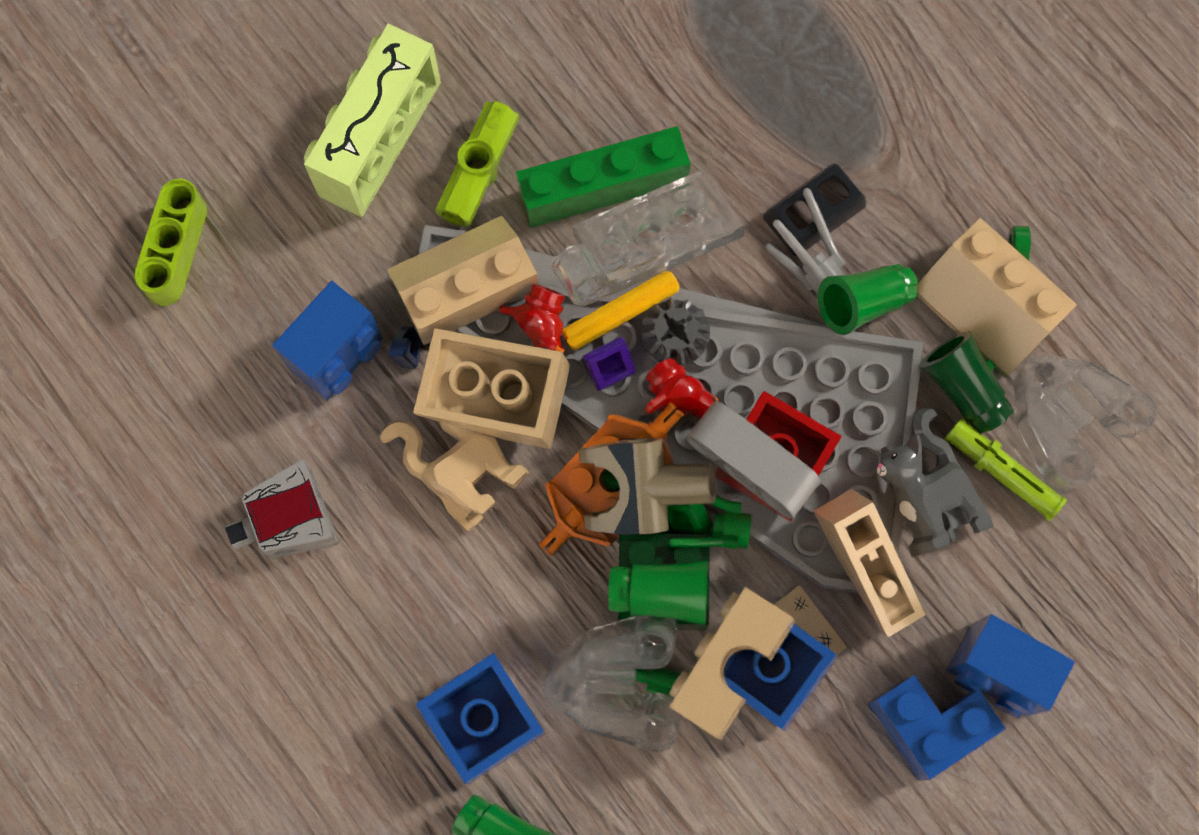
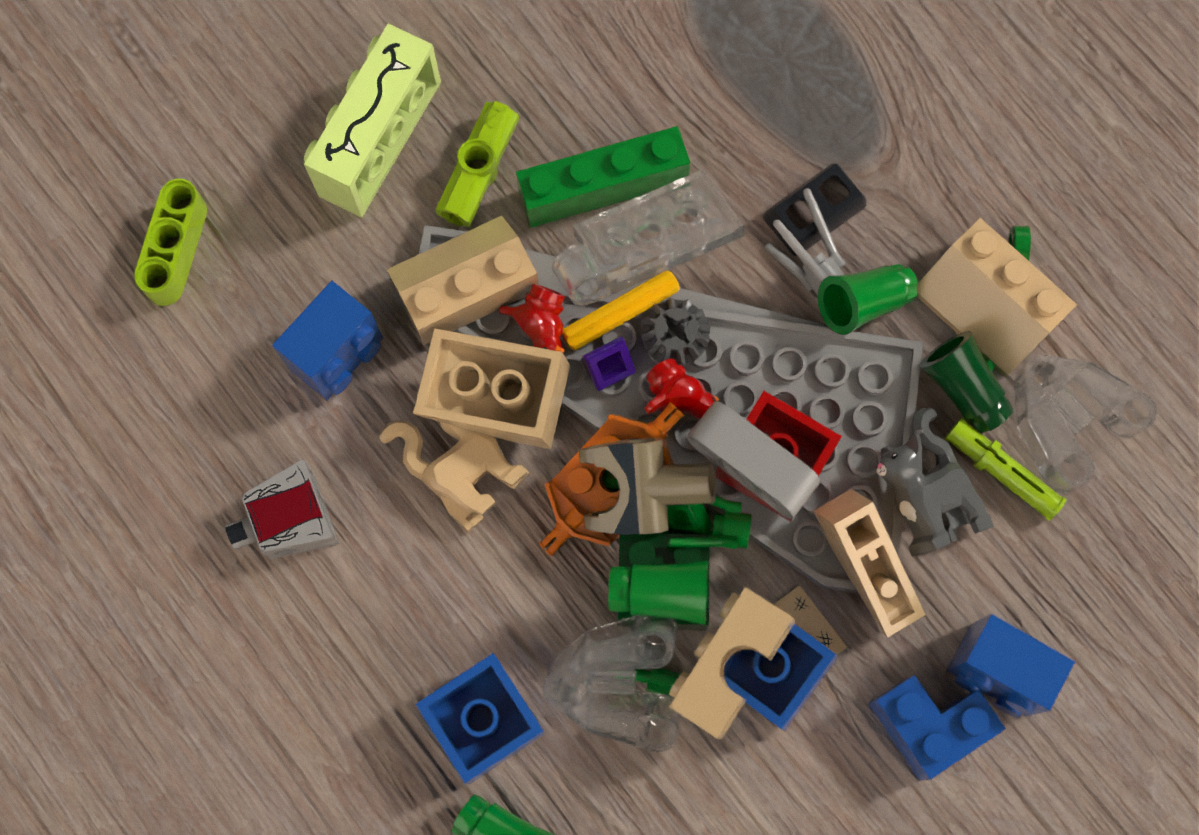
dark blue tile [388,326,422,370] -> none

